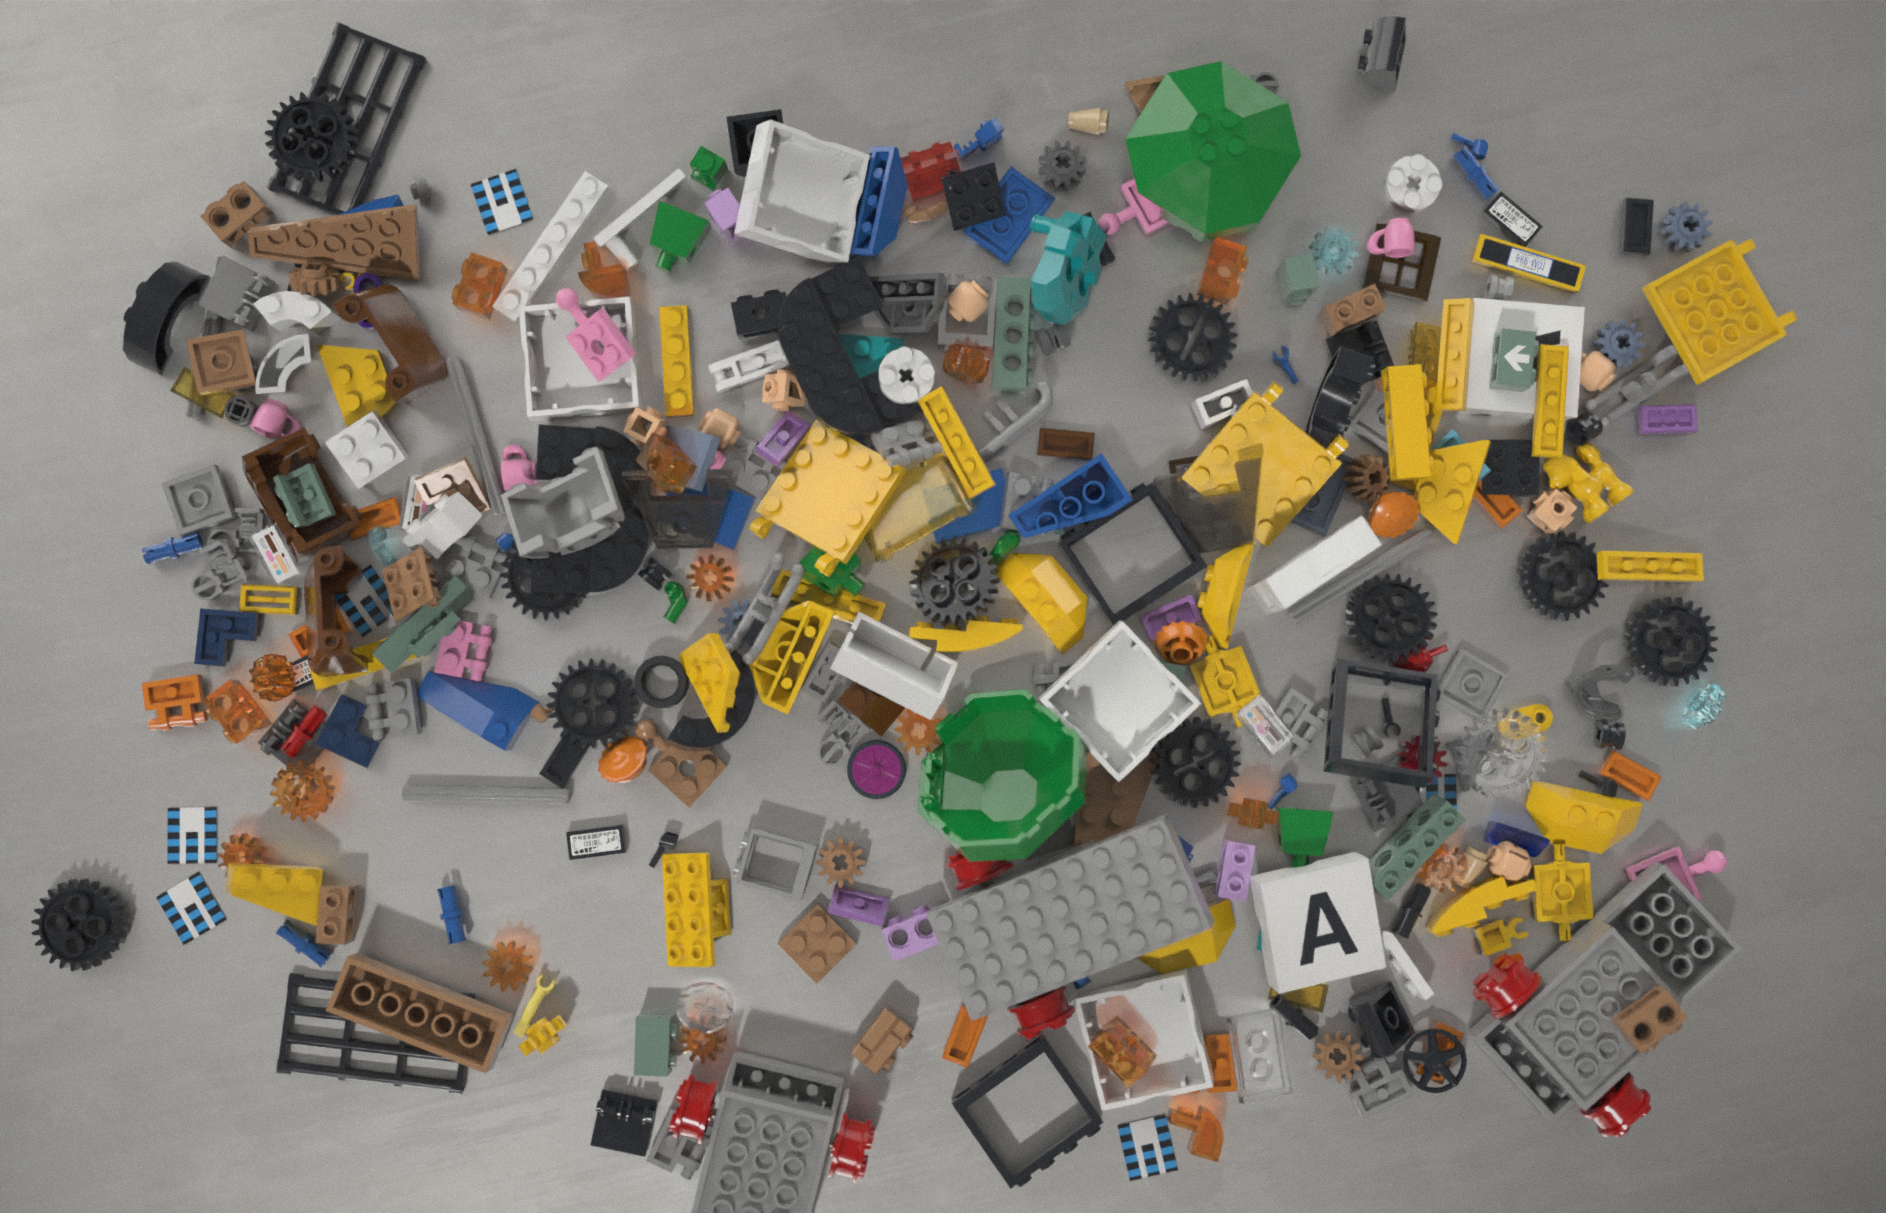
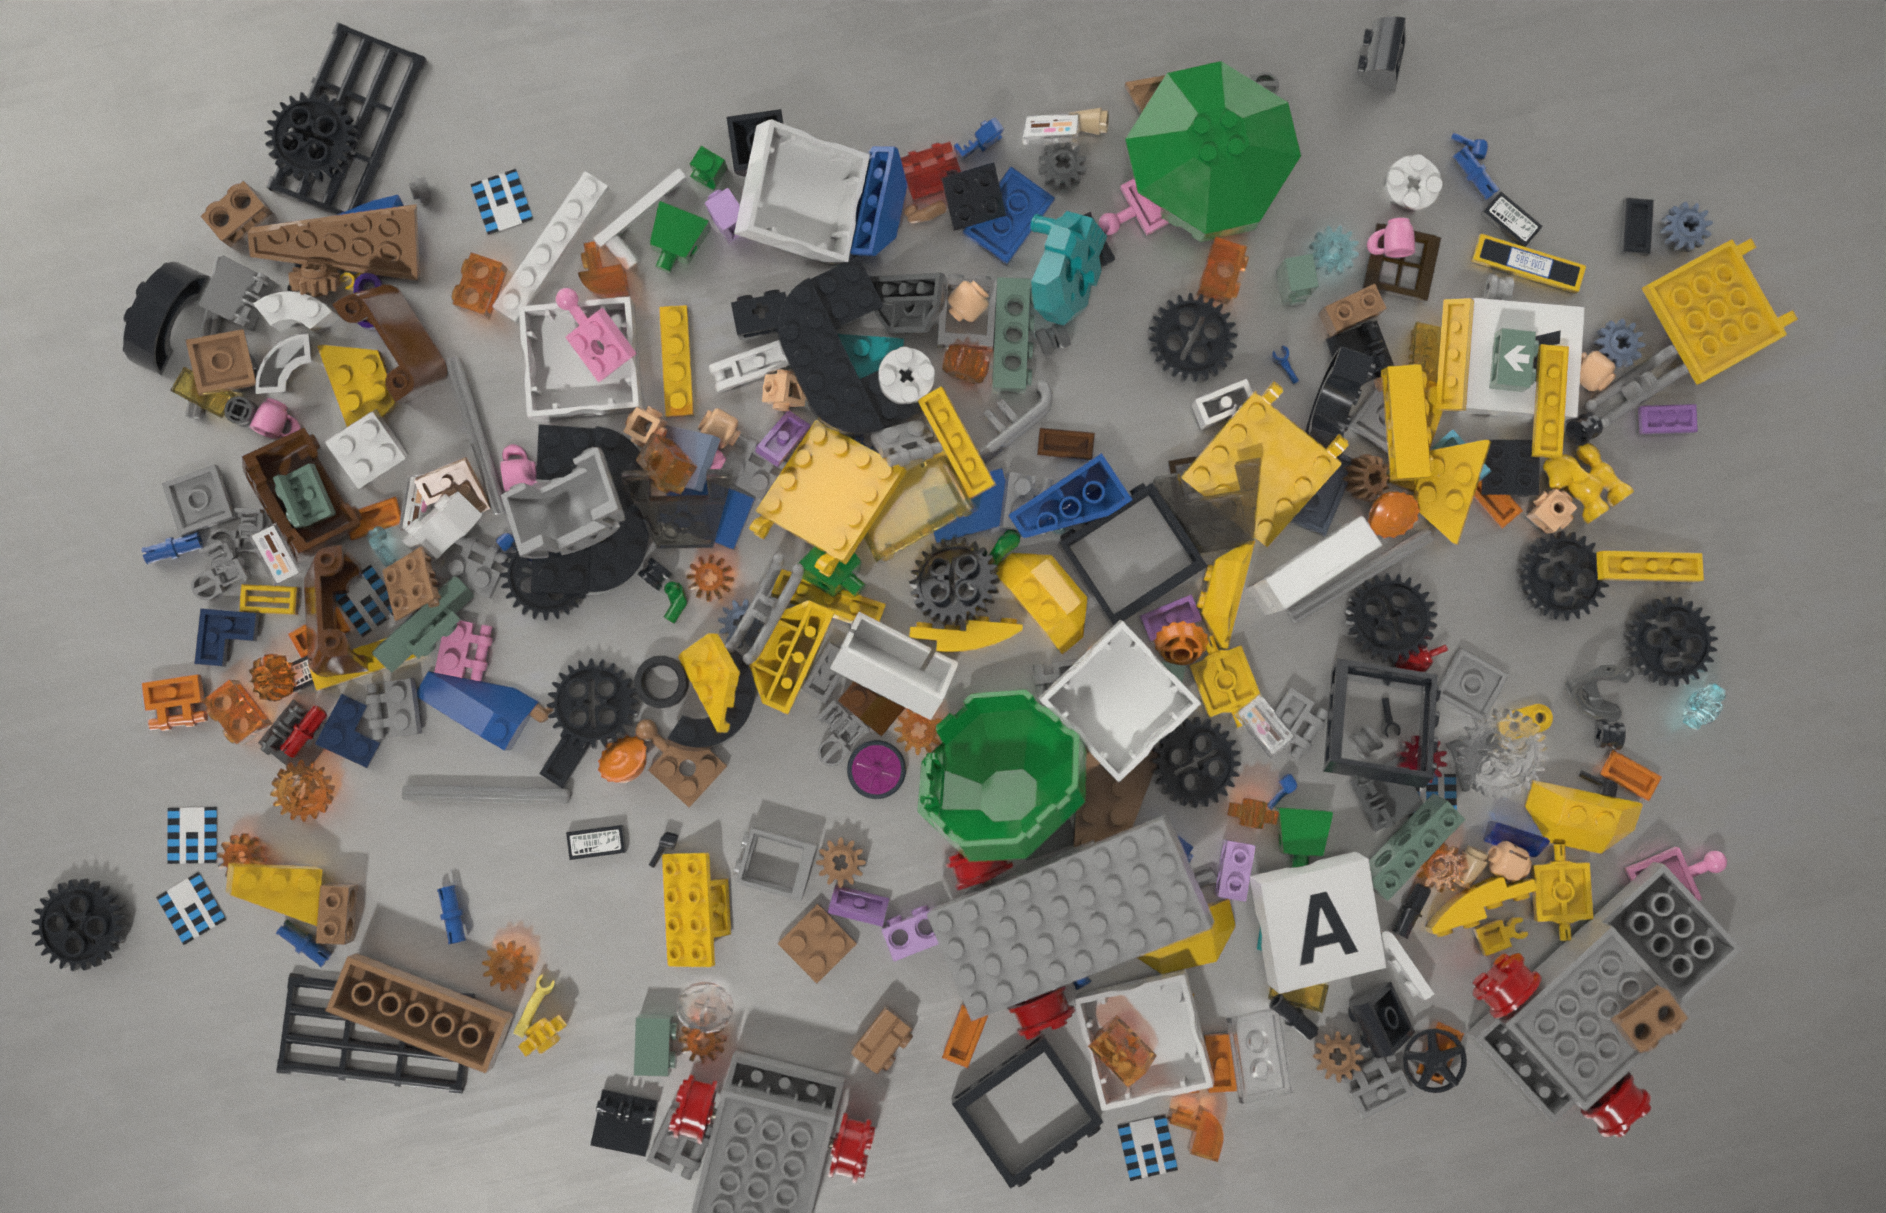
none -> slope [1023,113,1082,145]

